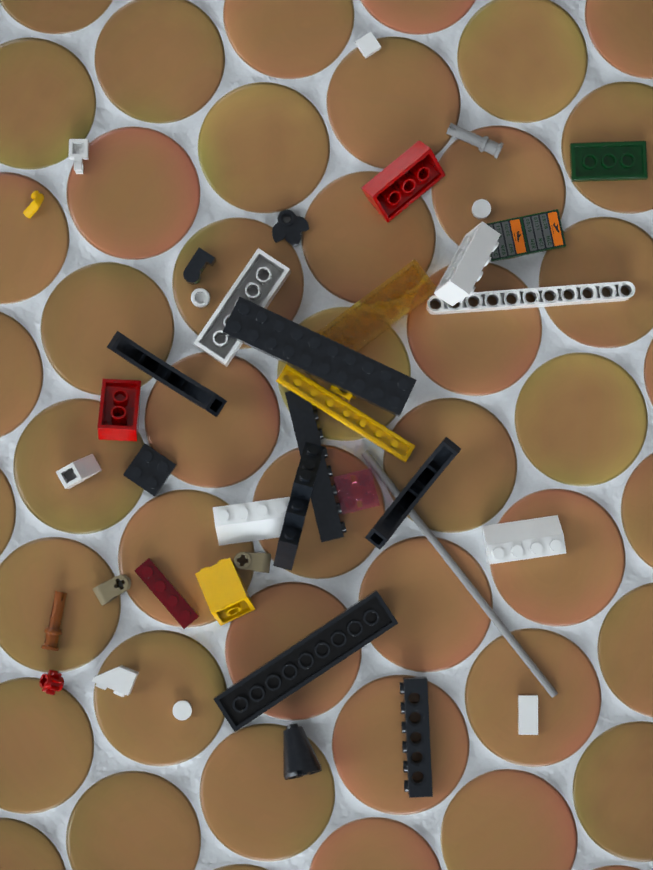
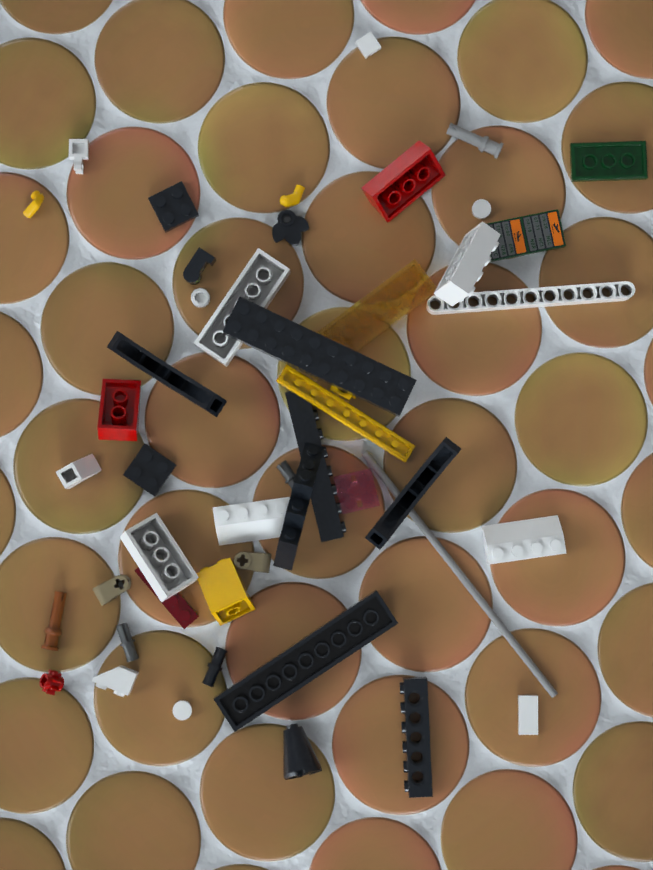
none -> dark grey axle [116,623,139,662]
none -> white brick [120,513,199,602]
none -> black plate [148,181,199,233]
none -> black pin [202,646,228,687]
none -> dark grey axle [276,460,296,489]
none -> yellow arm [280,185,305,207]

